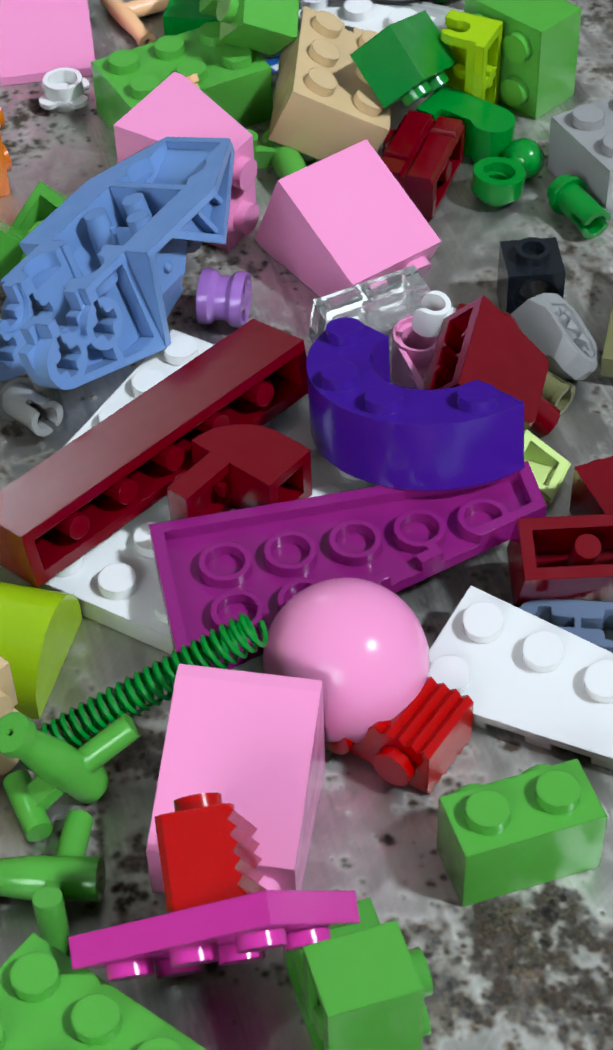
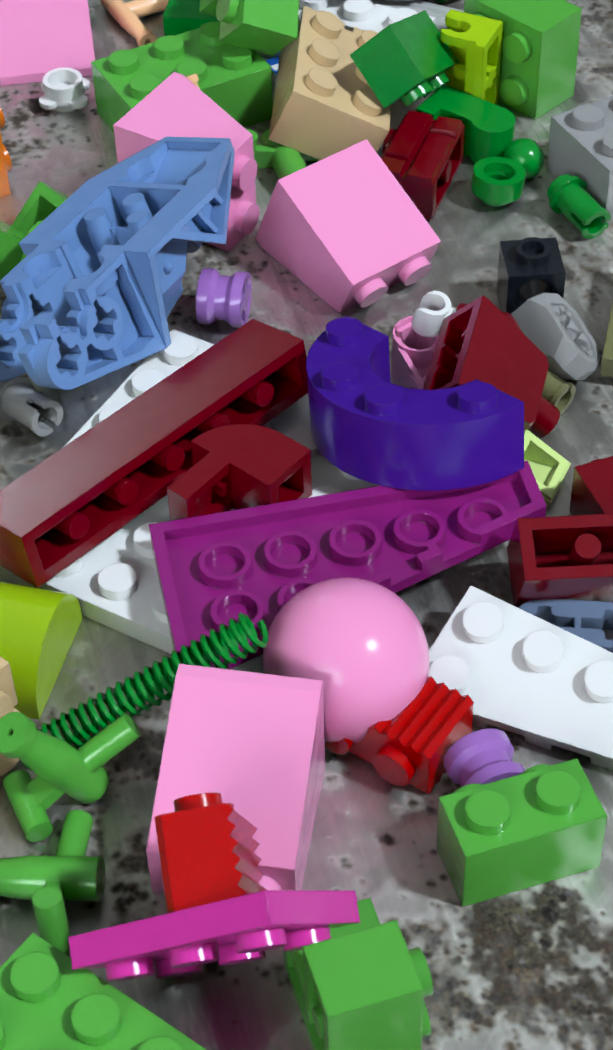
clear hinge [309,265,431,343] -> none
none -> medium lavender wheel [443,728,525,786]

